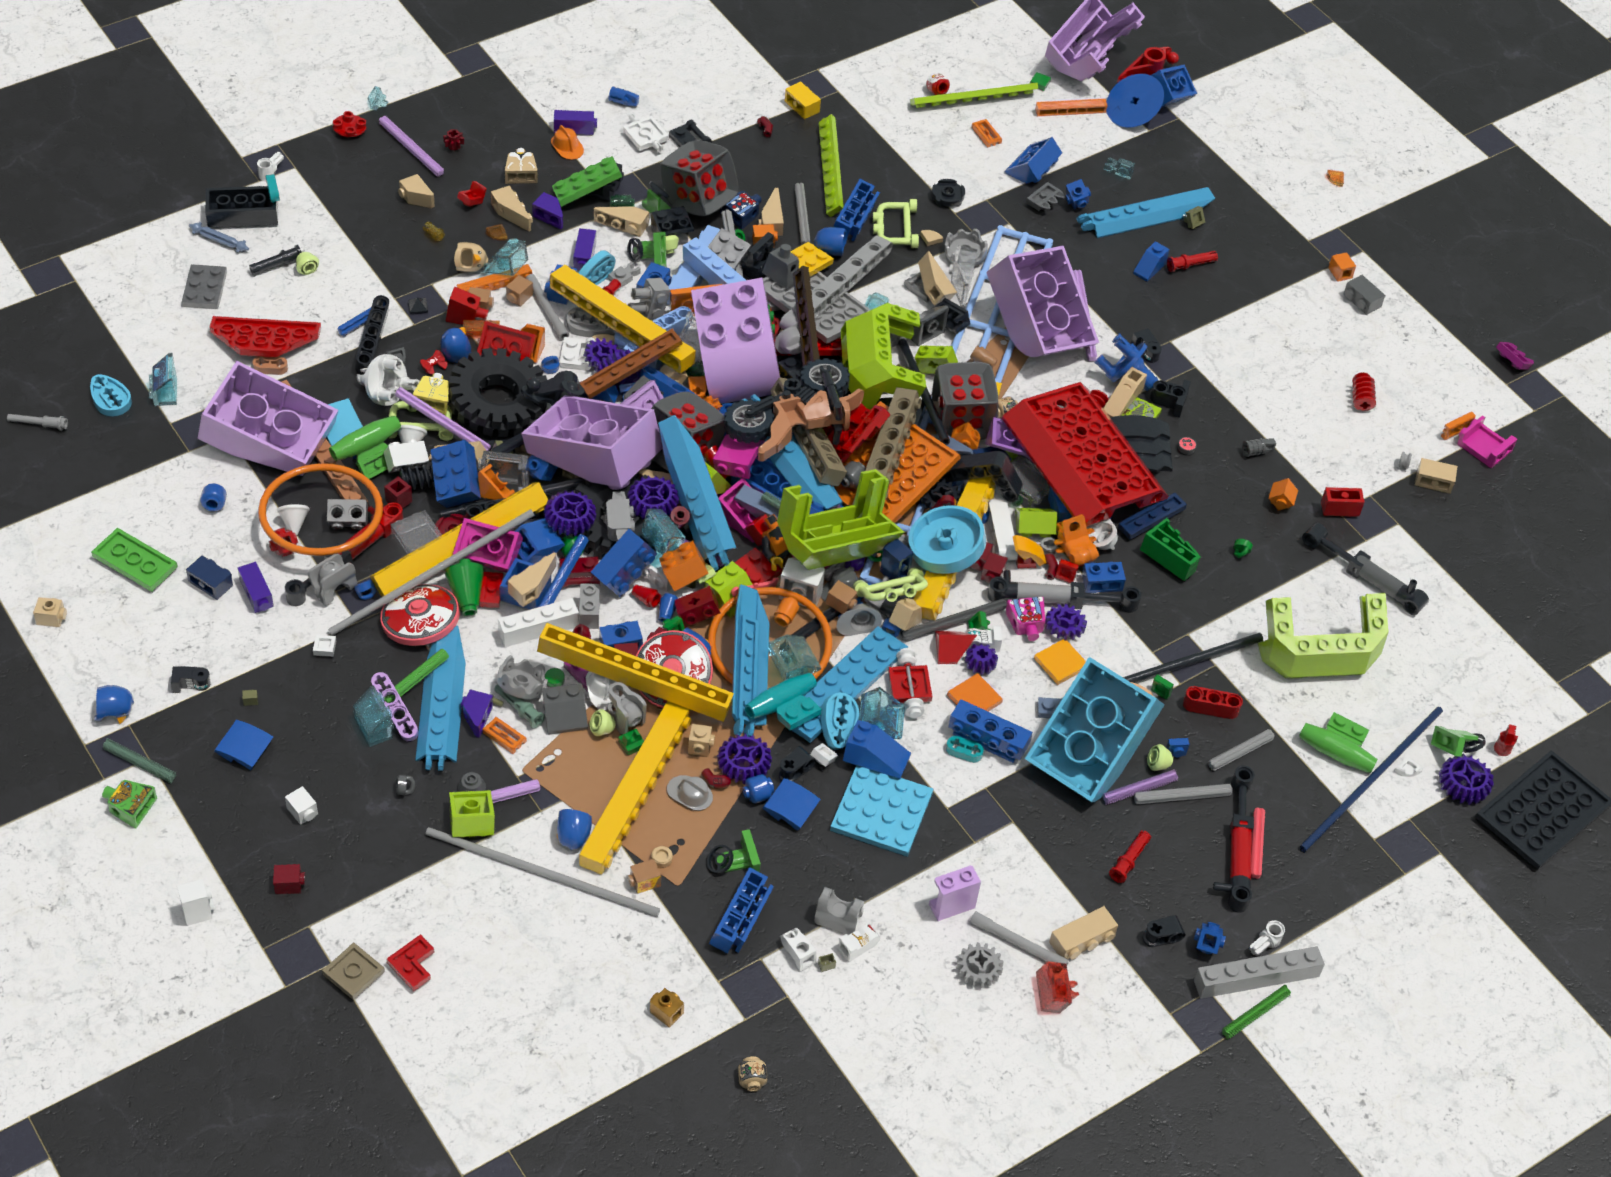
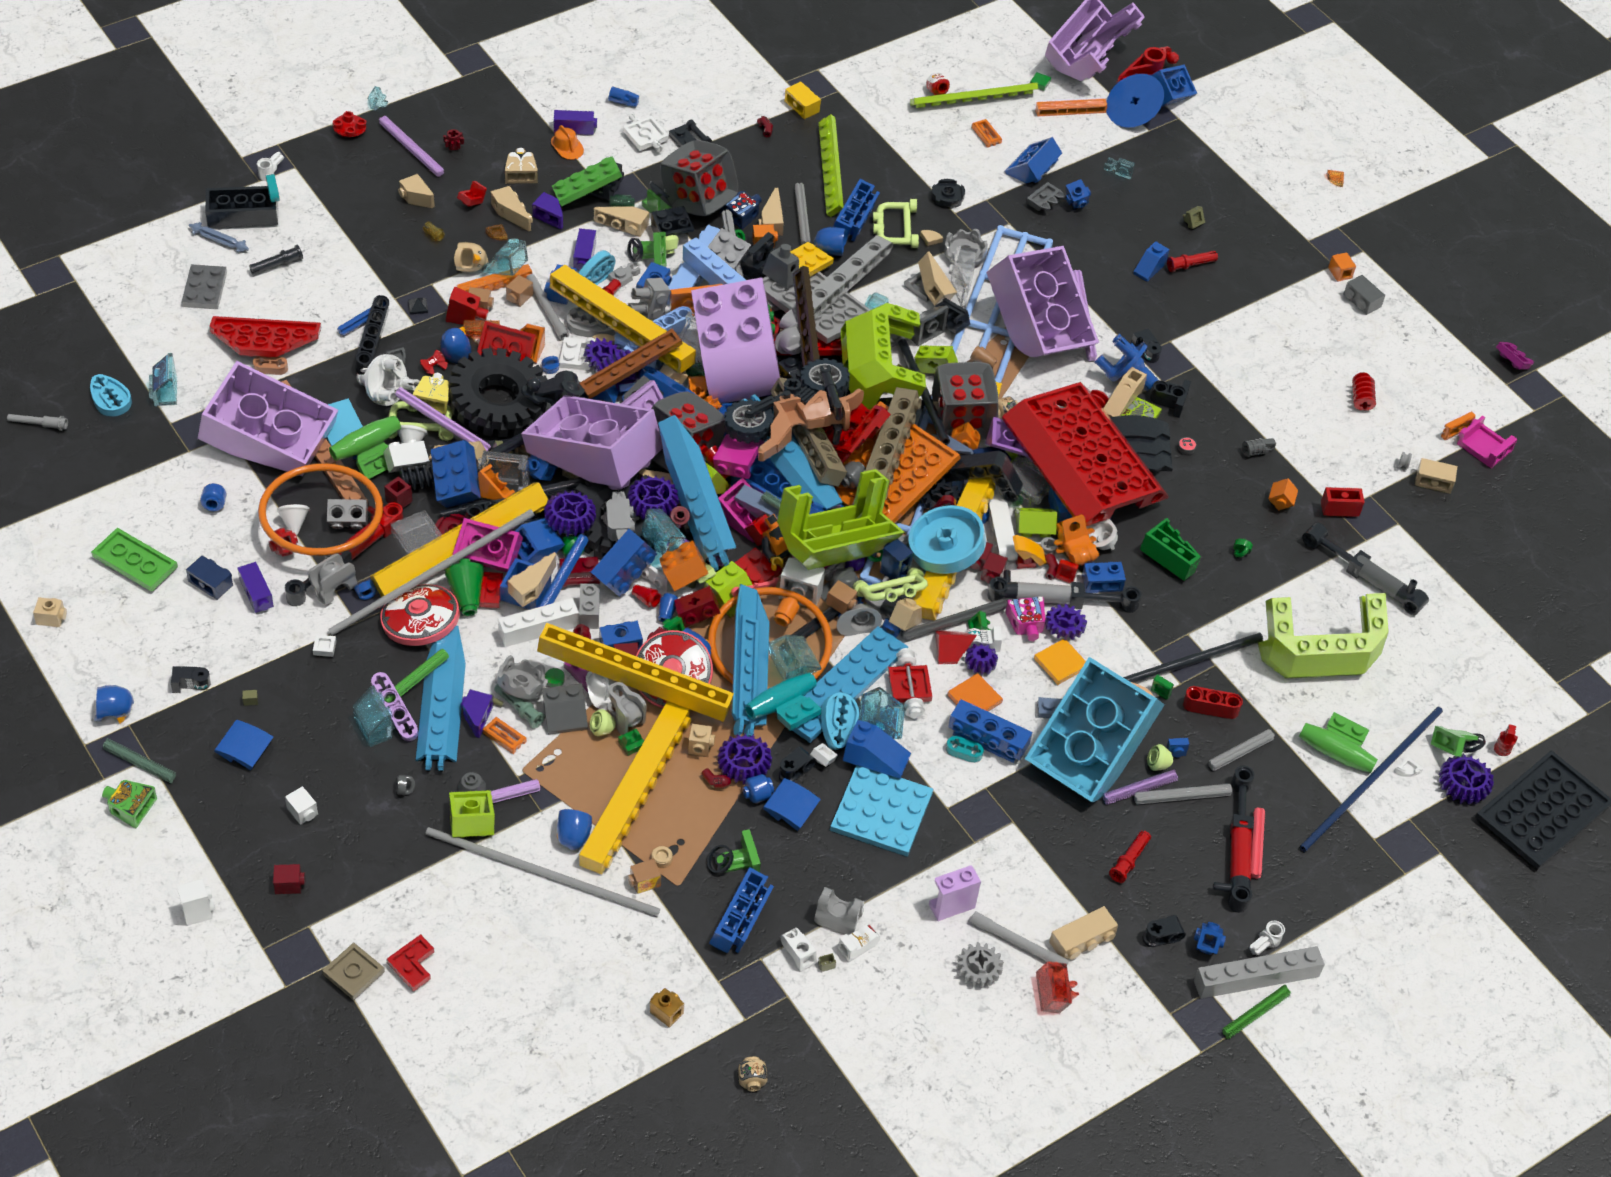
yellowish green cone [296,252,319,275] -> none
light grey piece [667,775,713,811] -> none
dark azure hinge [1077,187,1215,238] -> none
dark blue plate [1118,493,1187,540] -> none

